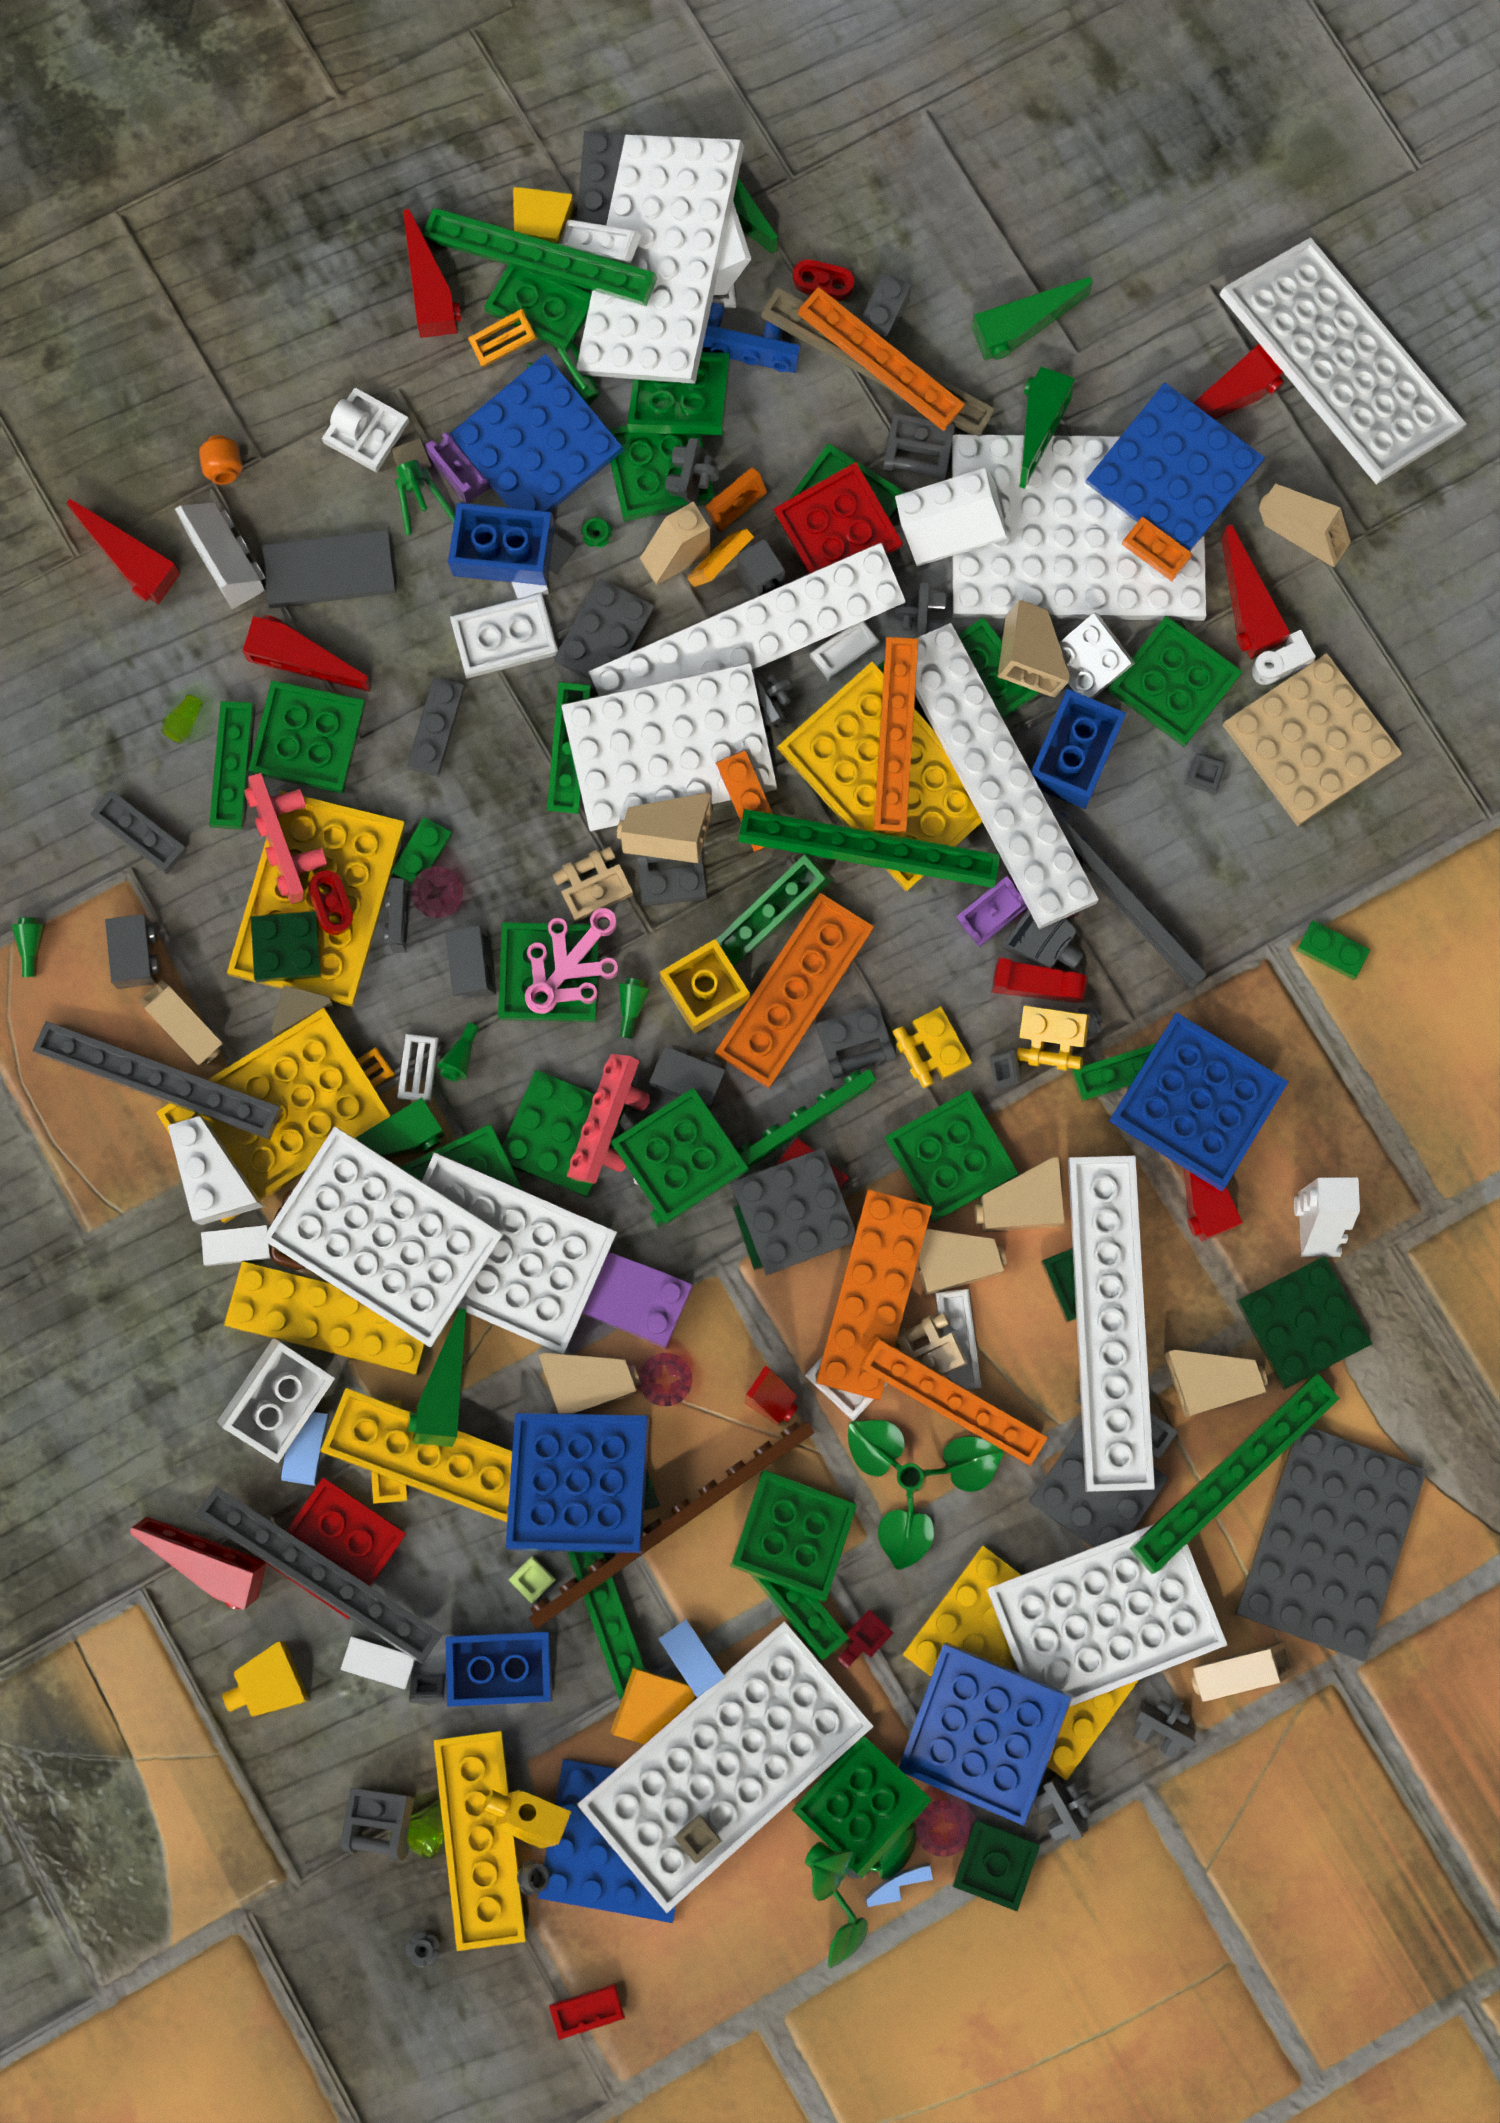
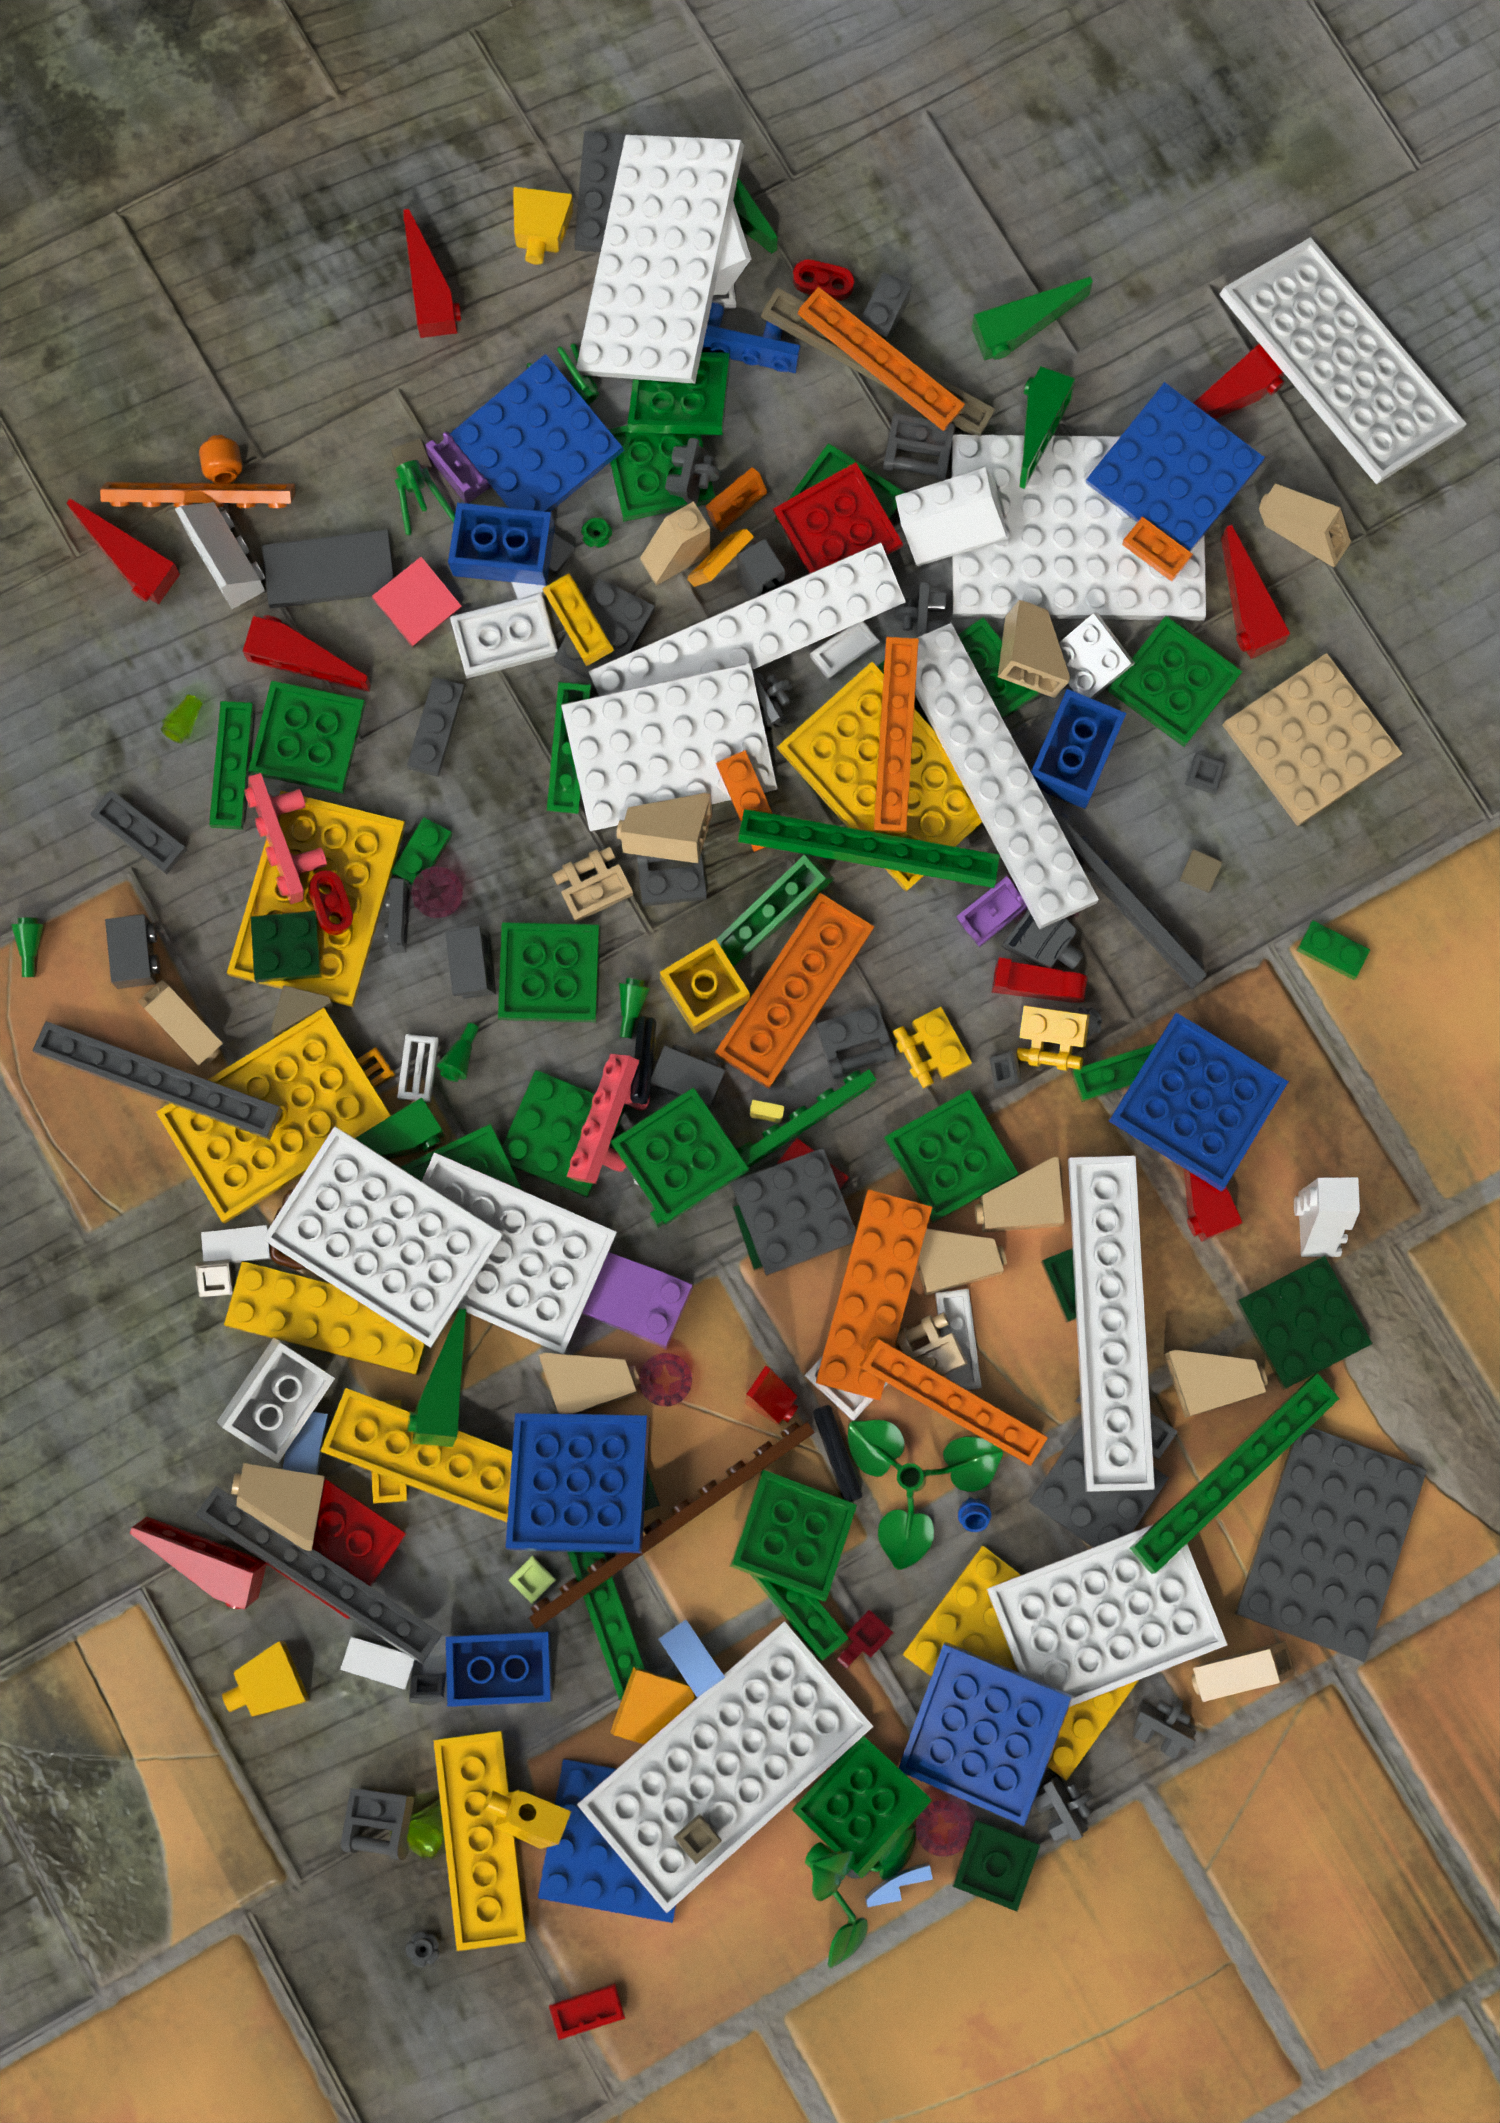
white wedge [168,1116,265,1225] -> none
white plate [322,387,409,473] -> none
green plate [422,207,658,306] -> none
light orange tile [468,309,538,367] -> none
green plate [484,265,591,353] -> none
dark grey plate [517,1860,549,1896] -> none
bright pink plant [525,908,618,1014] -> none
white tile [559,219,641,265] -> none
white leg [1252,630,1316,685] -> none
none -> orange plate [100,482,295,508]
none -> tile [195,1259,234,1297]
none -> tan slope [231,1463,325,1551]
none -> coral tile [372,557,462,647]
none -> yellow tile [542,573,614,666]
none -> black axle [630,1016,656,1105]
none -> light yellow tile [750,1100,785,1123]
none -> black axle [813,1405,862,1502]
none -> blue plate [958,1497,992,1532]
none -> dark tan tile [1179,849,1222,893]

